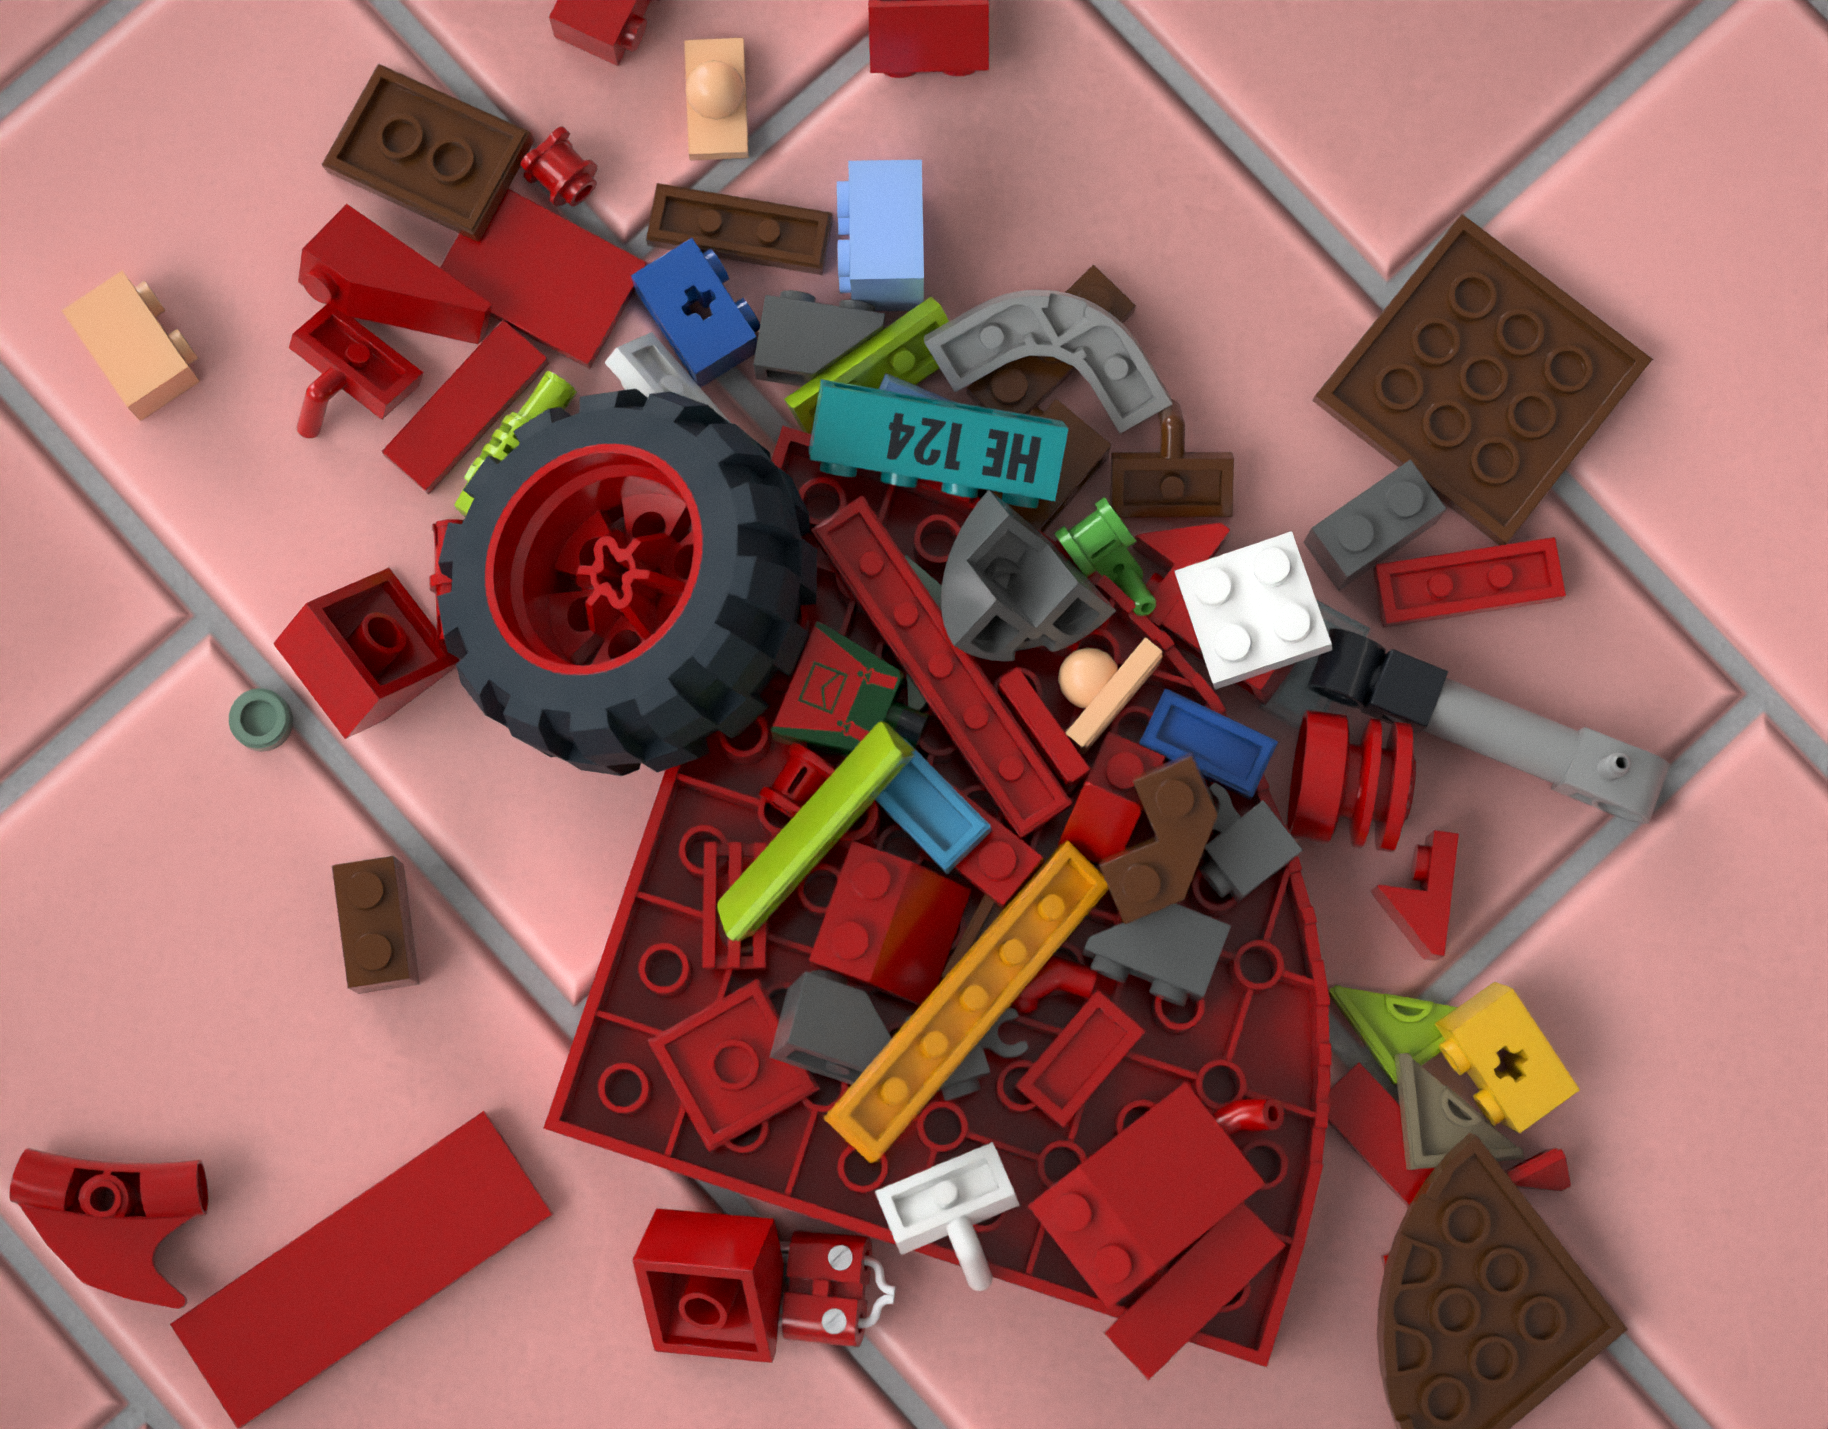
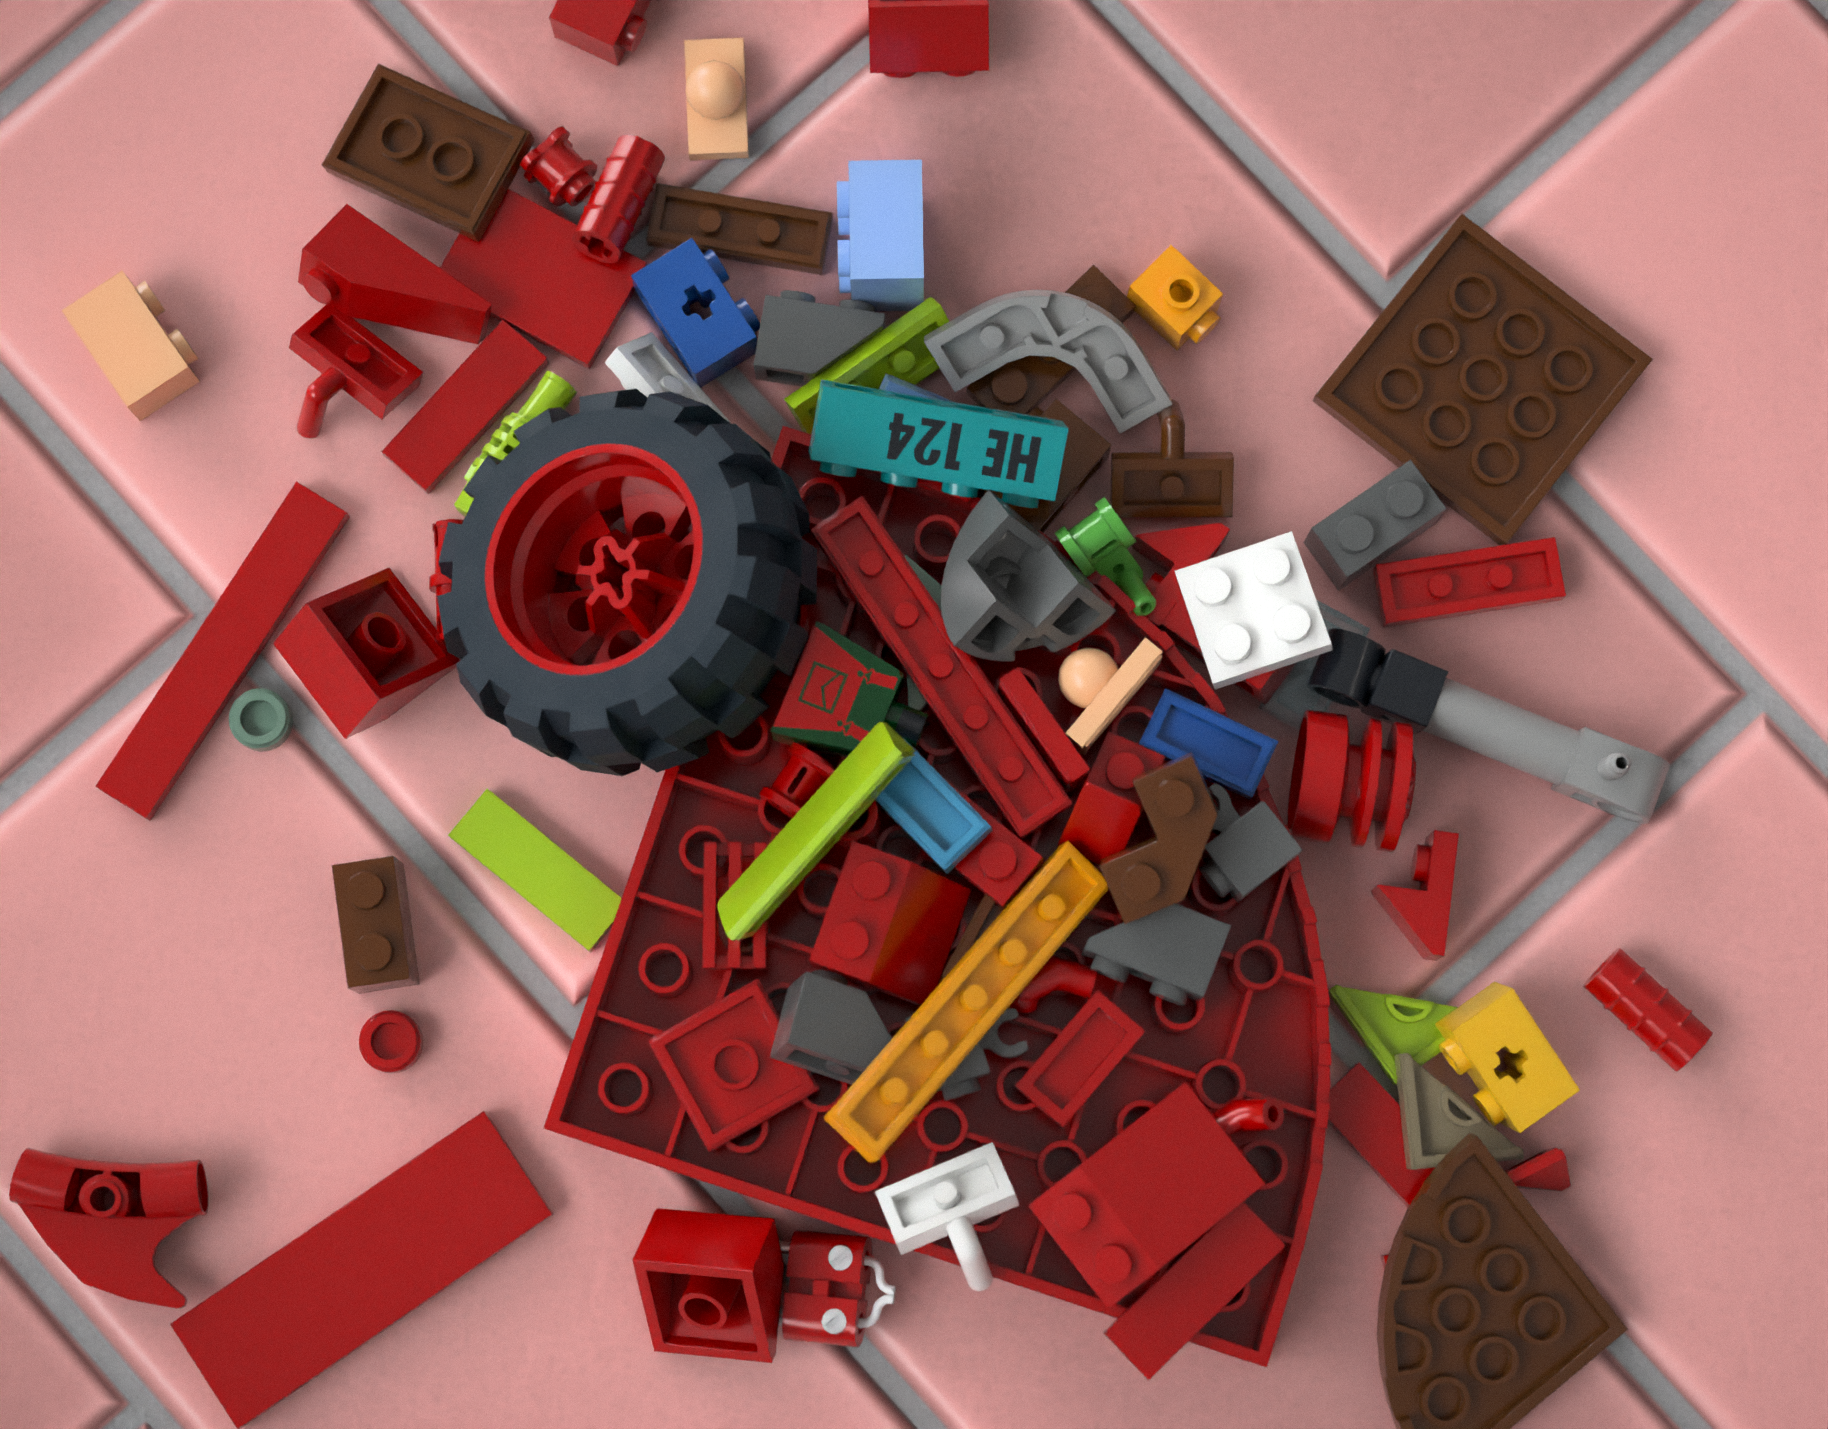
none -> red tile [95,481,350,821]
none -> red tile [359,1010,423,1073]
none -> lime tile [448,788,621,953]
none -> red axle [571,134,665,263]
none -> light orange brick [1127,245,1223,351]
none -> red axle [1583,948,1713,1071]

